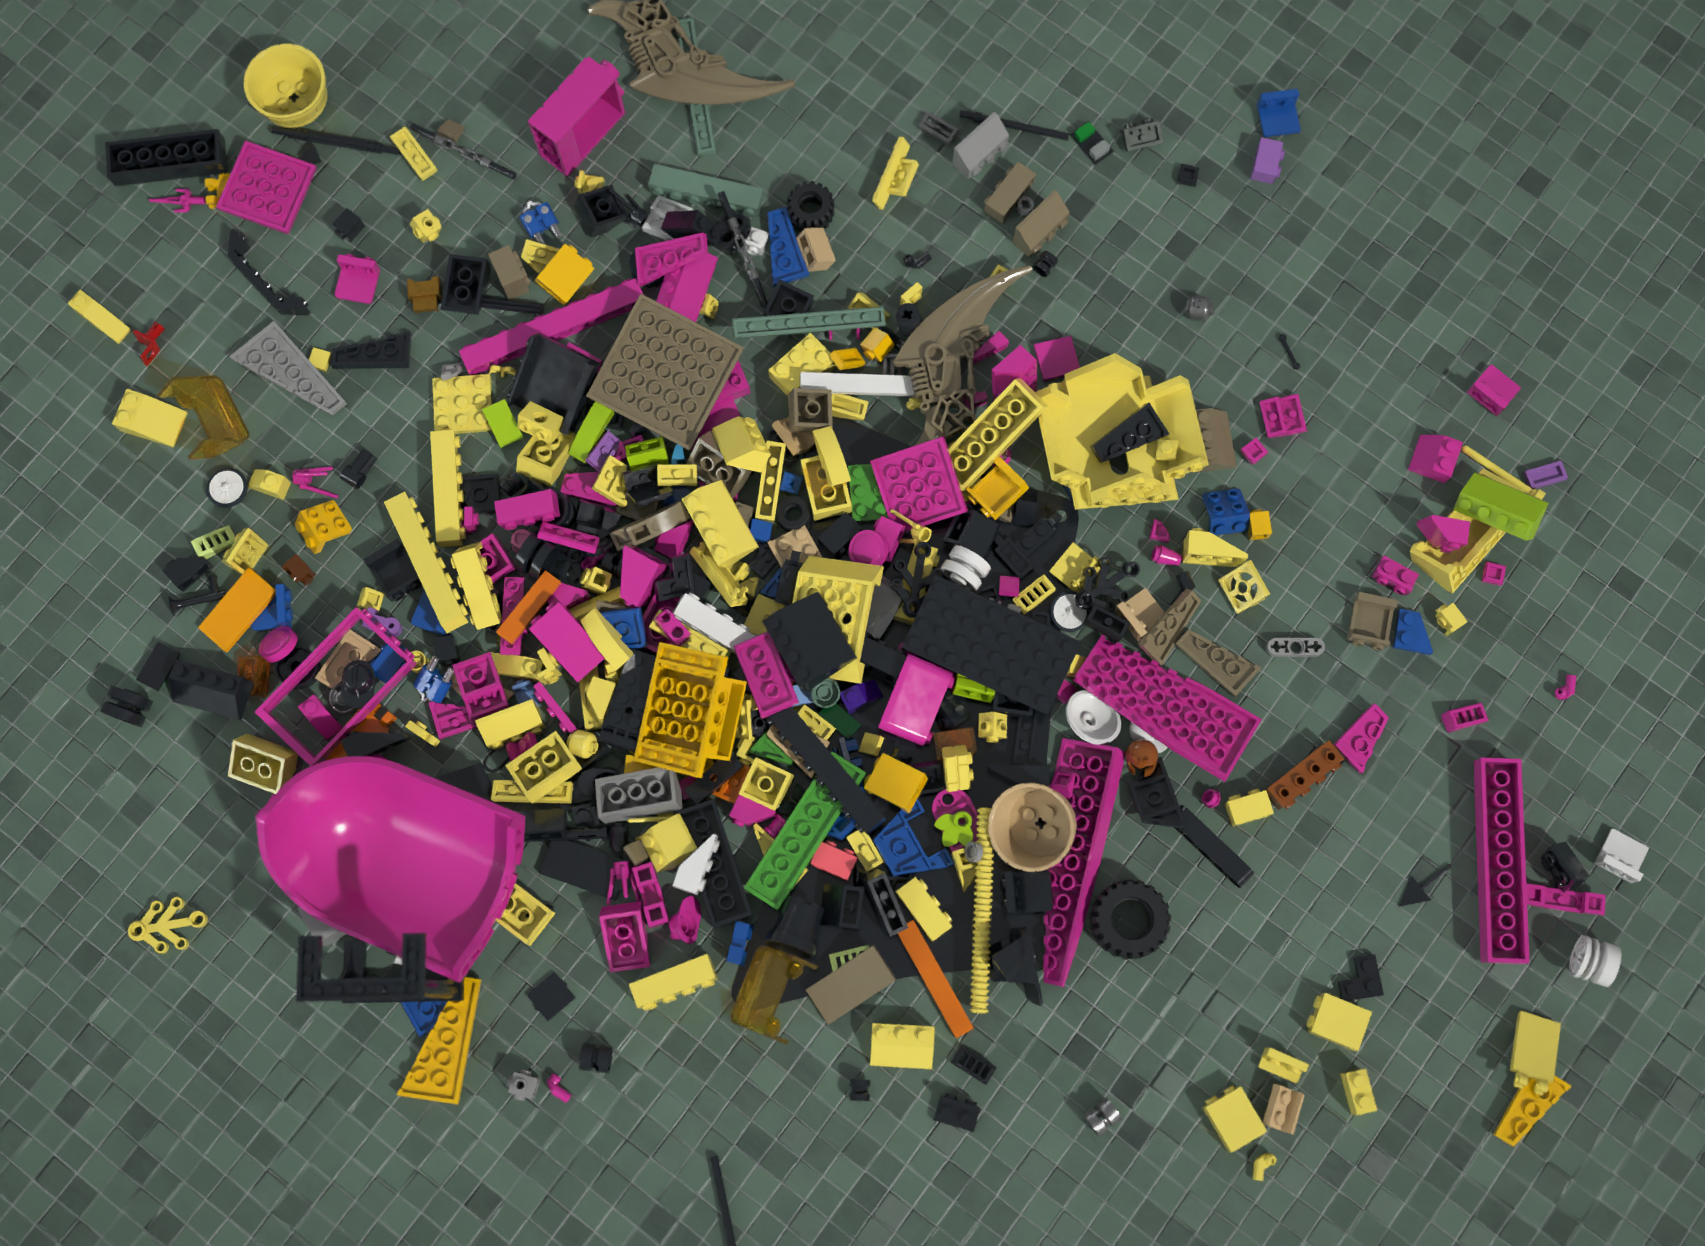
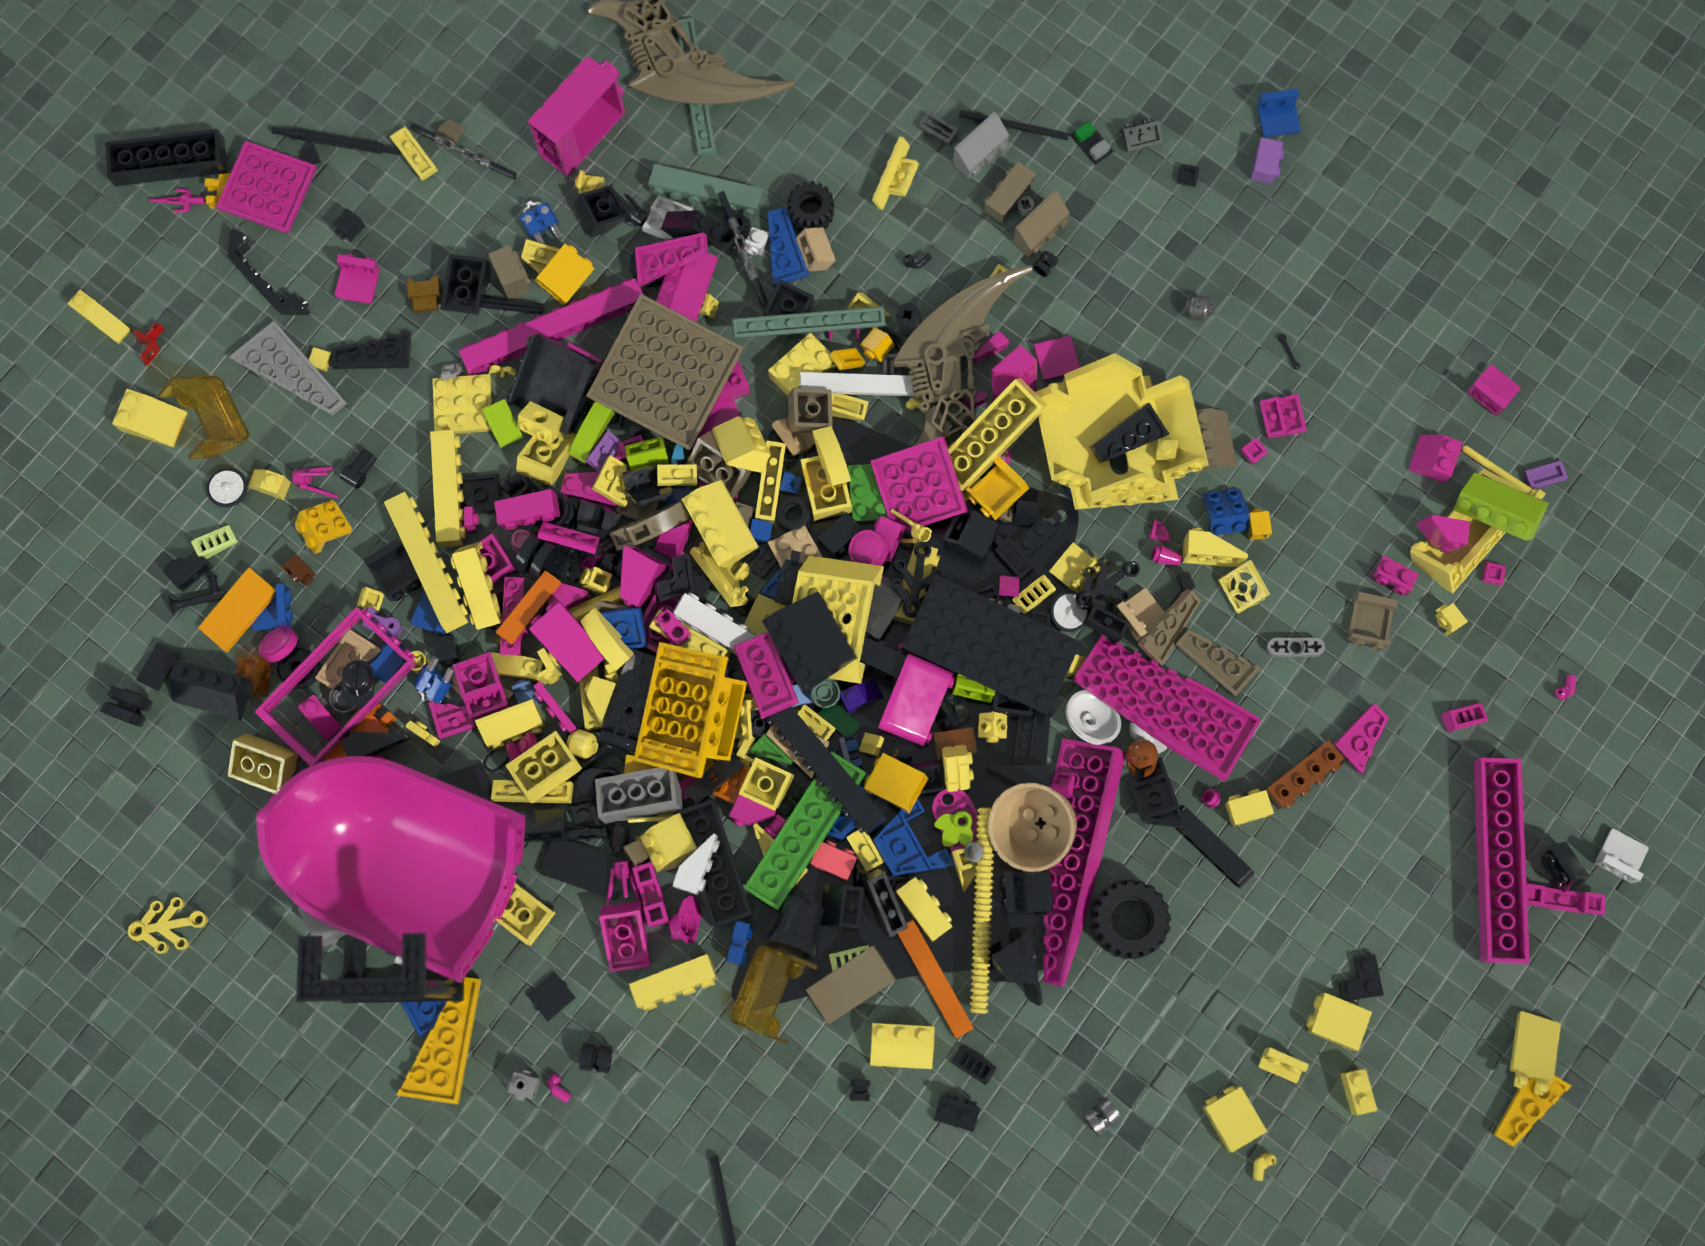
light yellow slope [222,528,268,575] -> none
light yellow piece [244,44,327,128] -> none
light yellow brick [410,209,442,243] -> none
light yellow tile [740,577,760,598] -> none
light yellow bracket [900,282,923,306] -> none
white wheel [940,545,991,592] -> none
dark pink slope [1056,679,1077,704] -> none
tan bracket [1263,1084,1304,1134] -> none
blue wing [1393,609,1433,655] -> none
black piece [1398,864,1451,907] -> none
white wheel [1569,935,1621,987] -> none

